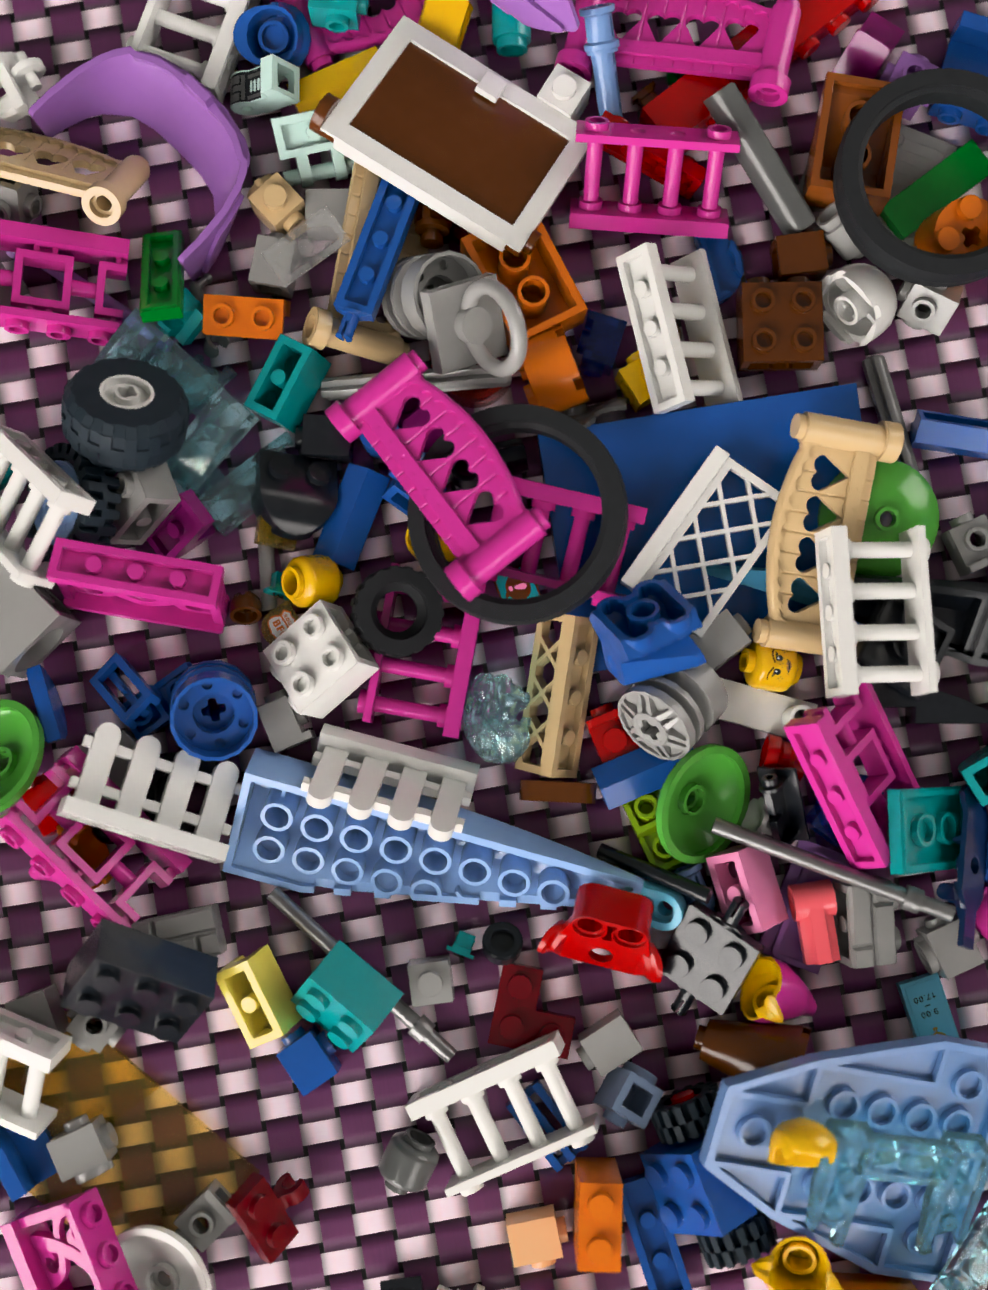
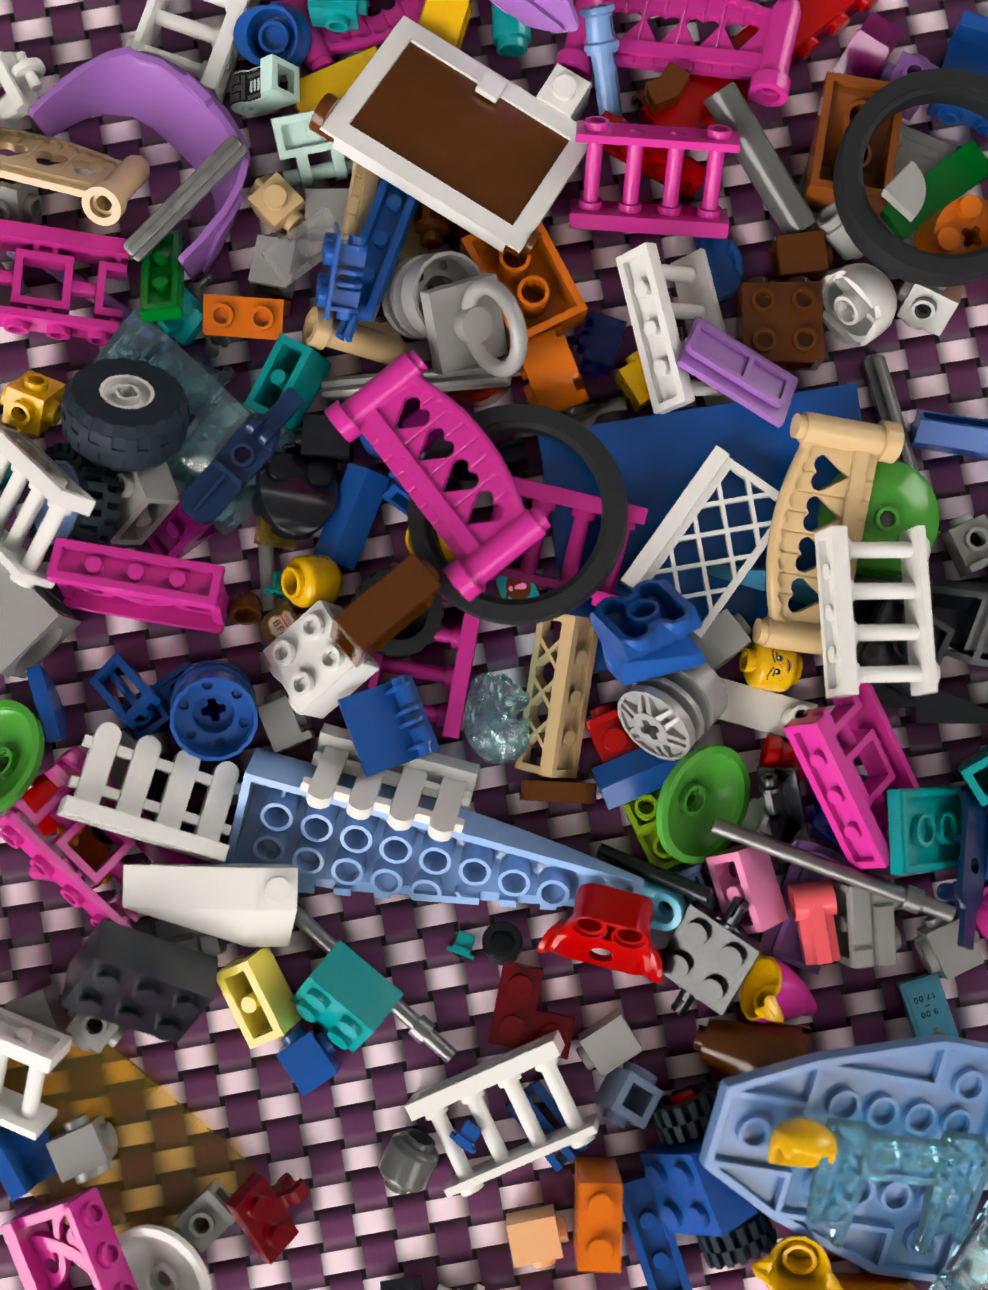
light grey brick [407,954,455,1007] -> none
none -> yellow brick [0,370,66,436]
none -> white wedge [122,863,298,947]
none -> flat silver axle [123,135,248,261]
none -> dark blue piece [181,387,305,524]
none -> blue hinge [315,221,369,321]
none -> reddish brown window [330,553,441,668]
none -> blue hinge [337,674,440,778]
none -> blue piece [449,1120,482,1154]
none -> reddish brown piece [643,62,691,115]
none -> medium lavender piece [676,316,799,428]
none -> light grey tile [880,160,926,222]

